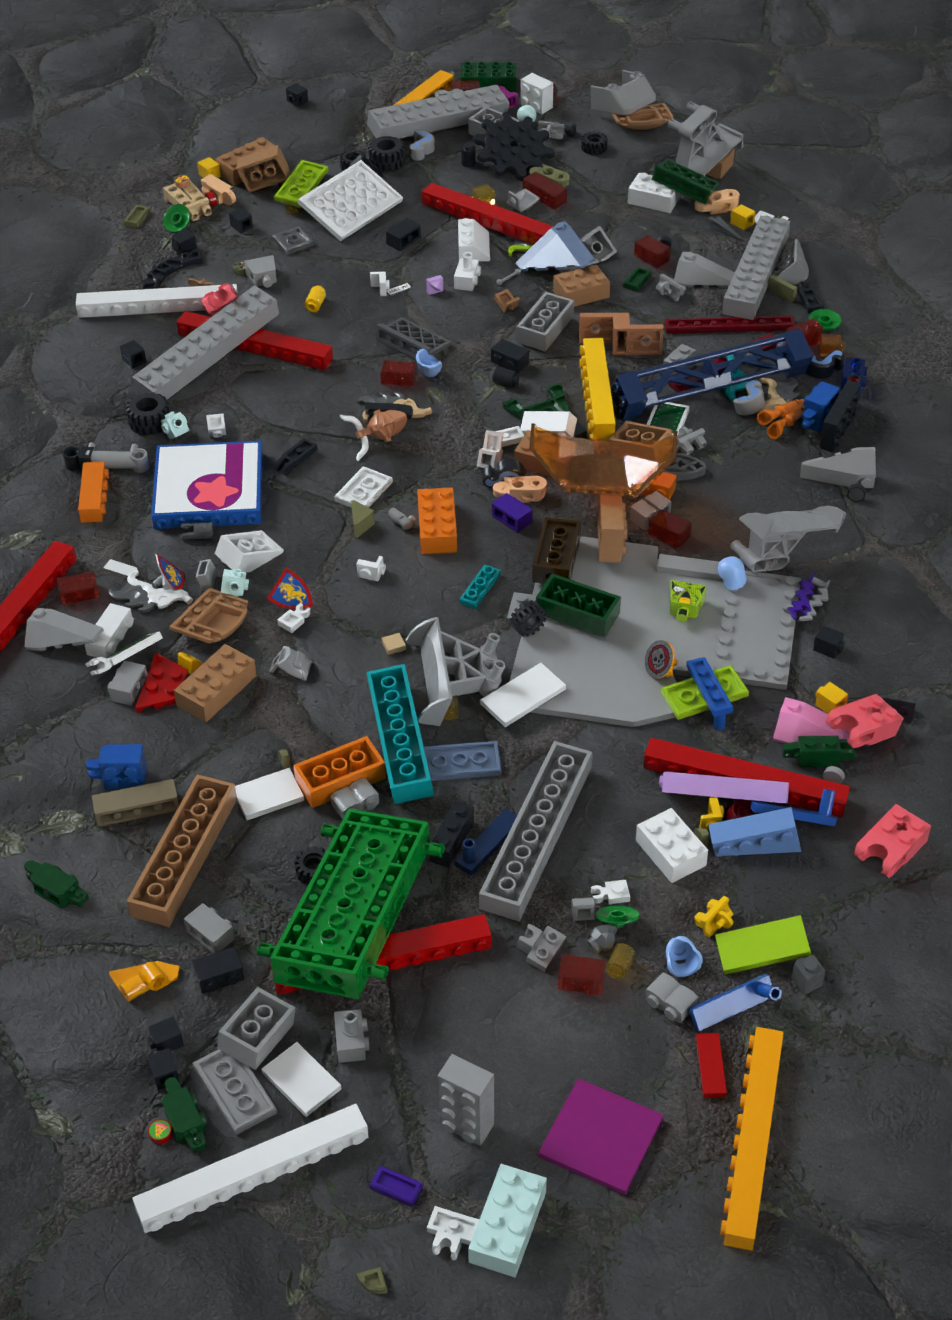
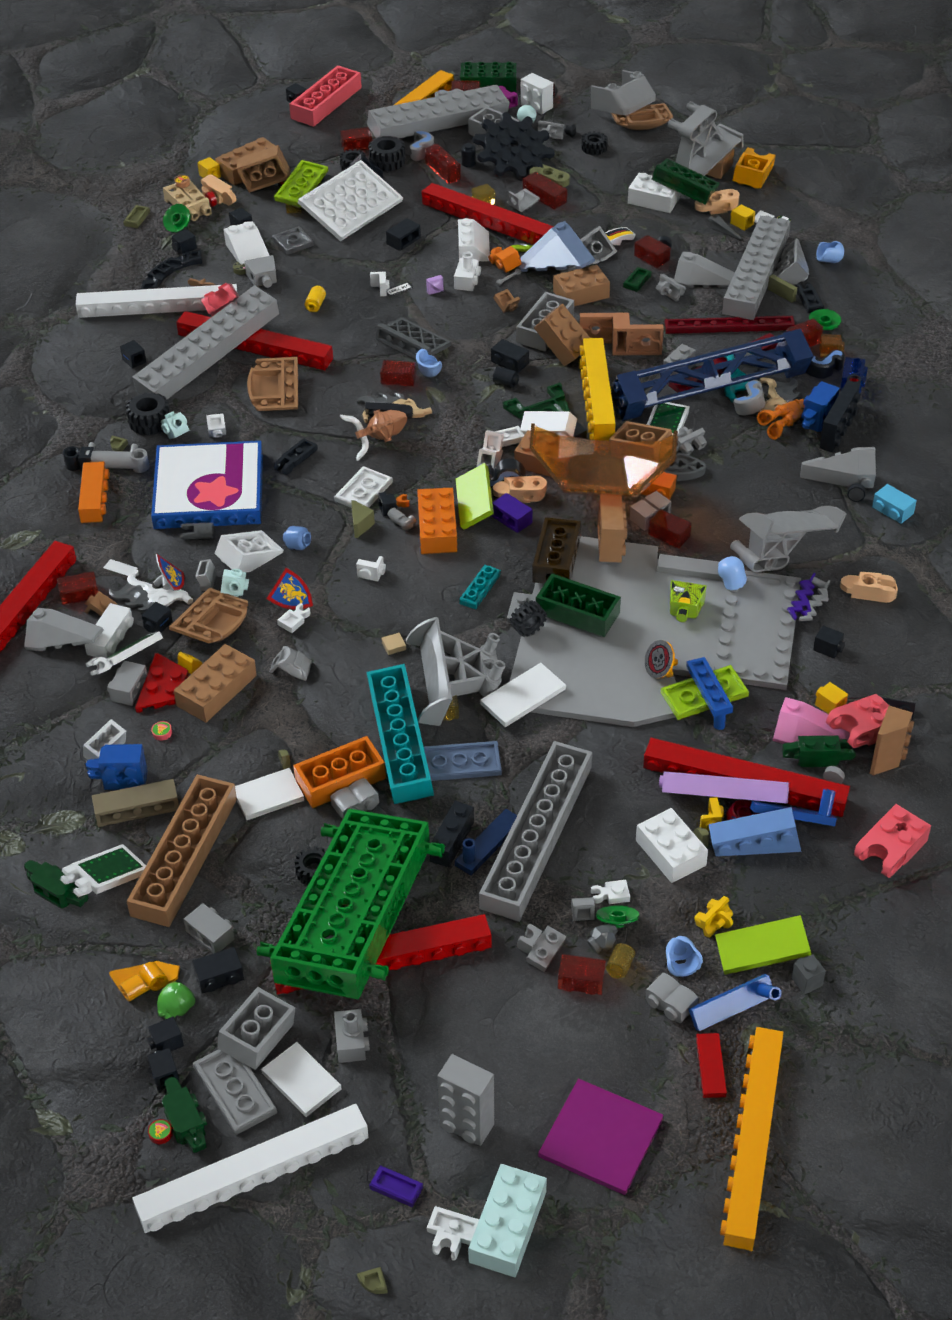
none -> tile [60,844,146,897]
none -> white brick [83,719,126,760]
none -> medium nougat bracket [84,591,118,616]
none -> olive tile [110,436,128,451]
none -> black brick [141,602,173,633]
none -> tile [151,721,172,741]
none -> bright green hair [157,982,196,1019]
none -> white slope [224,221,270,265]
none -> medium nougat slope [247,357,299,411]
none -> medium blue head [283,526,311,550]
none -> coral brick [289,65,362,127]
none -> clear red brick [340,127,372,151]
none -> black piece [378,492,410,517]
none -> clear red brick [425,144,461,184]
none -> tile [455,463,494,530]
none -> orange brick [488,246,522,273]
none -> medium nougat brick [534,303,590,366]
none -> slope [605,227,636,245]
none -> light orange brick [732,147,776,189]
none -> light blue hair [816,241,844,263]
none -> light nougat piece [840,572,898,603]
none -> medium nougat slope [870,706,914,775]
none -> medium azure brick [872,484,917,524]

